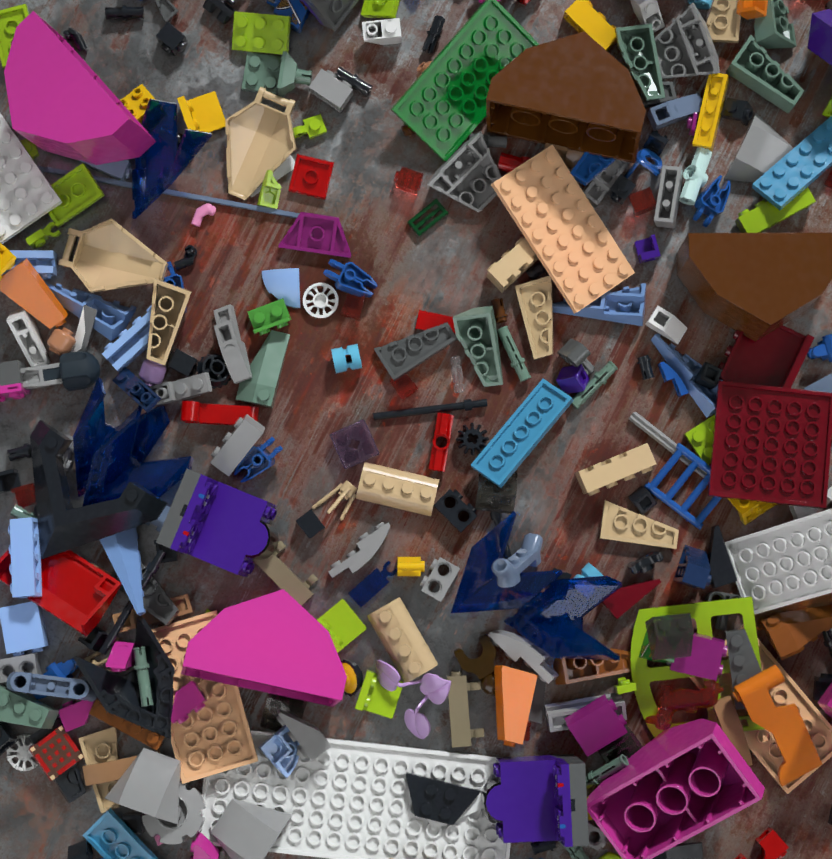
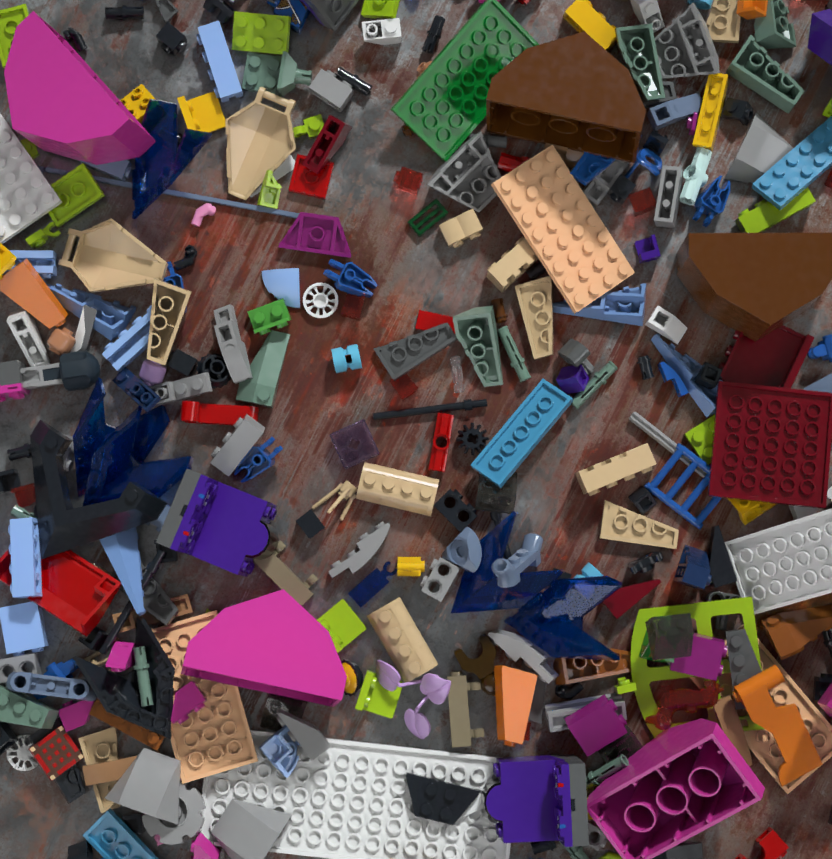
none -> light blue brick [196,21,244,103]
none -> dark red slope [302,115,352,174]
none -> tan brick [439,209,483,248]
none -> sand blue hat [442,527,482,573]
none -> black arm [555,682,584,699]

